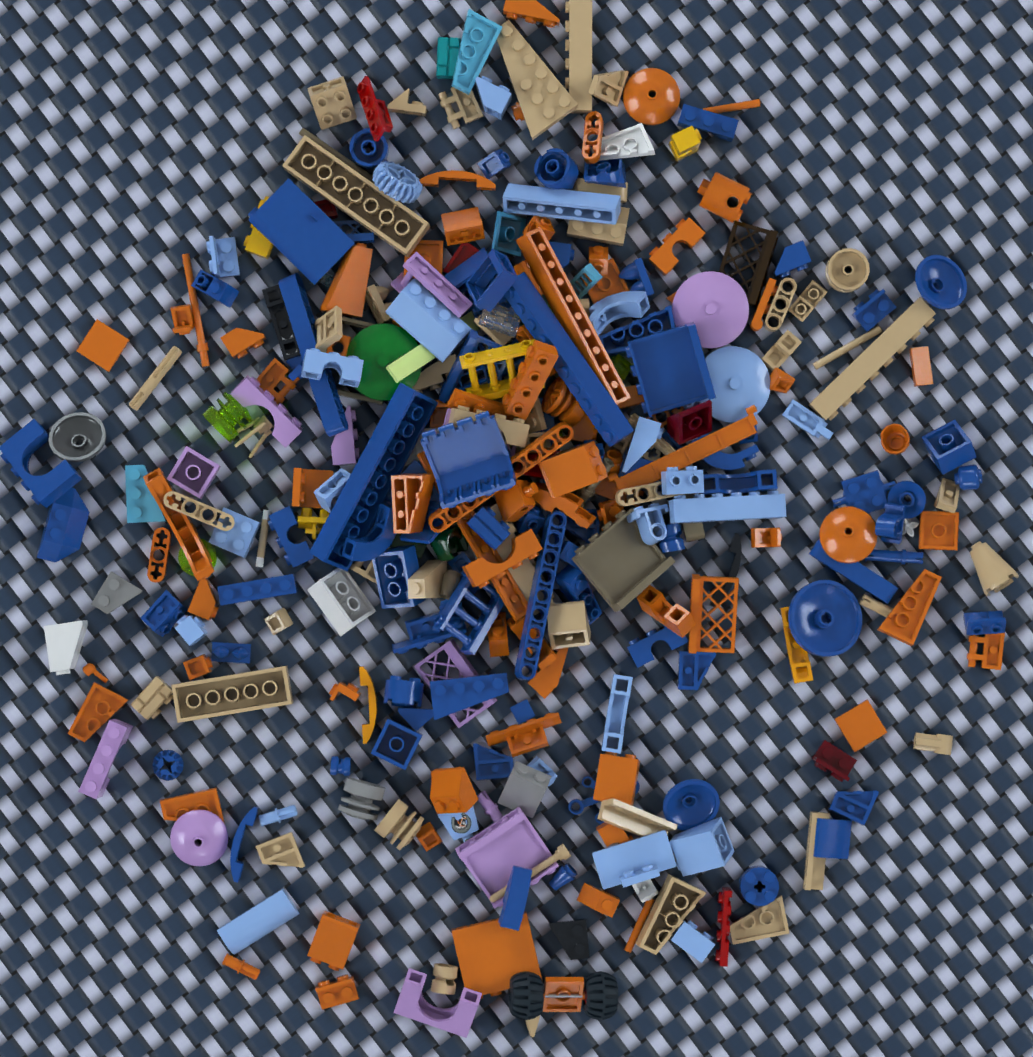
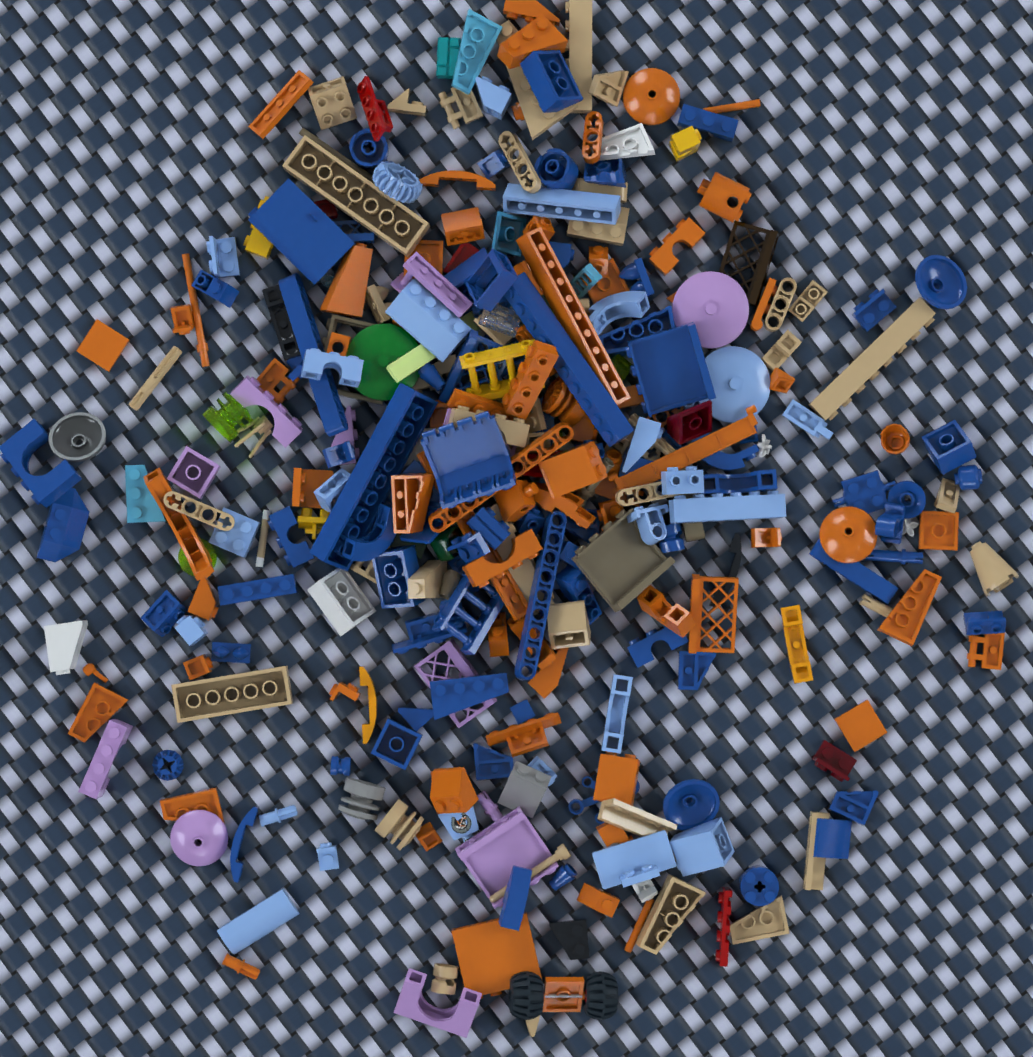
light grey wing [91,571,143,614] -> none
tan brick [130,676,173,720] -> none
orange beam [147,527,172,583] -> none
orange slope [220,327,267,359] -> none
tan wing [256,832,305,868] -> none
tan slope [264,608,293,635] -> none
orange slope [307,911,361,971] -> none
tan plate [315,305,343,353] -> none
orange bracket [315,974,359,1010] -> none
blue brick [383,676,424,708] -> none
light blue brick [670,920,715,963] -> none
blue slope [773,240,812,279] -> none
blue dish [788,580,862,657] -> none
tan bar [812,326,882,370] -> none
tan wheel [825,248,870,293] -> none
orange slope [909,346,933,387] -> none
tan piece [913,732,953,755] -> none
none -> orange plate [248,70,314,139]
none -> light blue bracket [316,842,339,871]
none -> blue bracket [322,441,355,468]
none -> blue cone [418,363,446,391]
none -> blue bracket [447,532,491,563]
none -> orange wedge [497,14,568,69]
none -> tan beam [498,131,541,194]
none -> blue slope [520,50,583,113]
none -> white plant [757,434,772,457]

